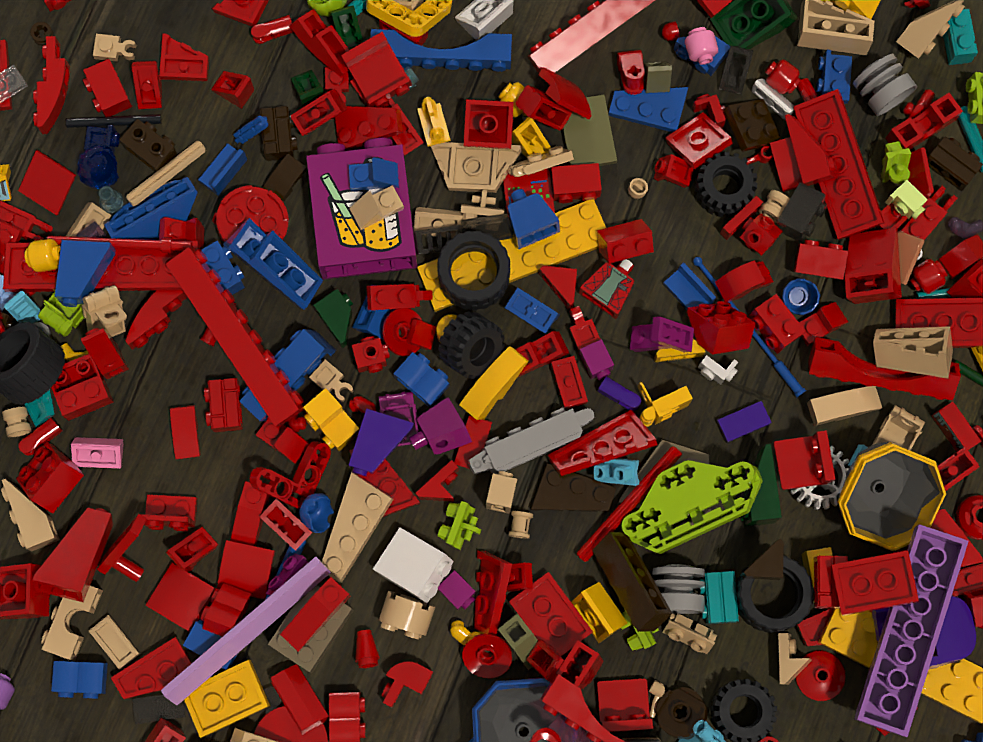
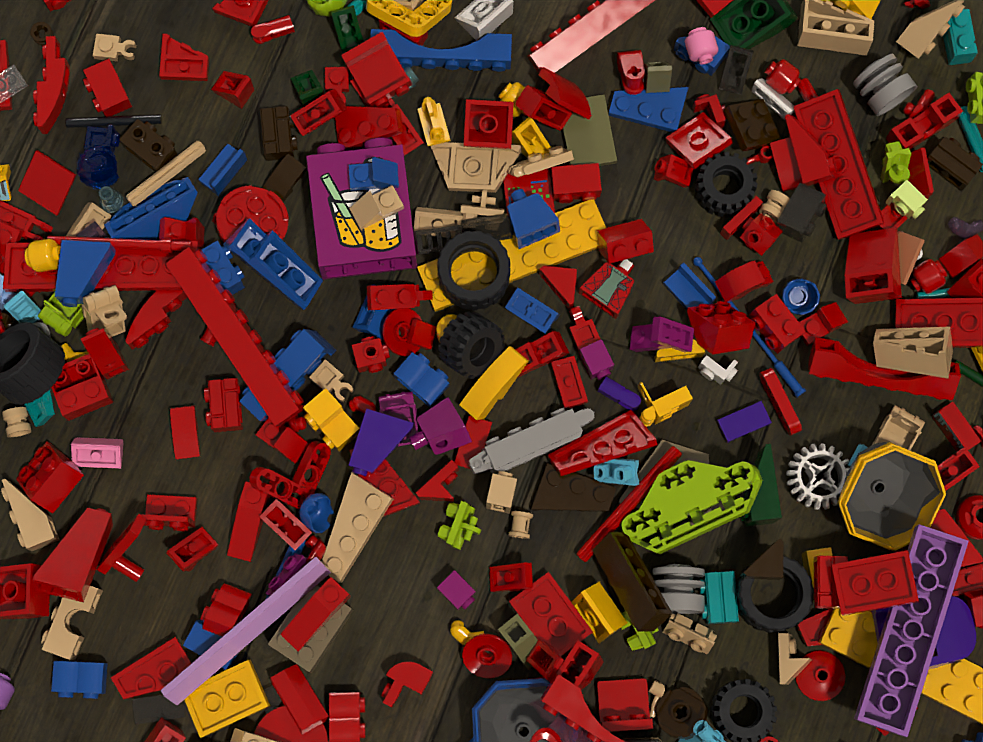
red bar [19,418,63,456] -> none
tan tile [89,615,140,670] -> none
red slope [132,61,162,109] -> none
red slope [146,563,216,632] -> none
red slope [217,540,275,599] -> none
blue axle [233,115,269,144] -> none
red slope [290,9,349,75] -> none
dark green slope [314,289,353,349] -> none
red cone [355,630,380,668] -> none
white brick [373,528,454,603] -> none
tan brick [379,591,436,639] -> none
red wing [474,550,512,636] -> none
tan hinge [628,178,648,199] -> none
red hinge [662,21,680,41] -> none
red bracket [773,430,836,490] -> none
red brick [794,240,848,280] -> none
tan slope [807,386,882,426] -> none
blue bracket [816,49,852,104] -> none
red hinge [901,185,957,240] -> none
none -> red arm [305,535,326,563]
none -> red beam [759,368,802,436]

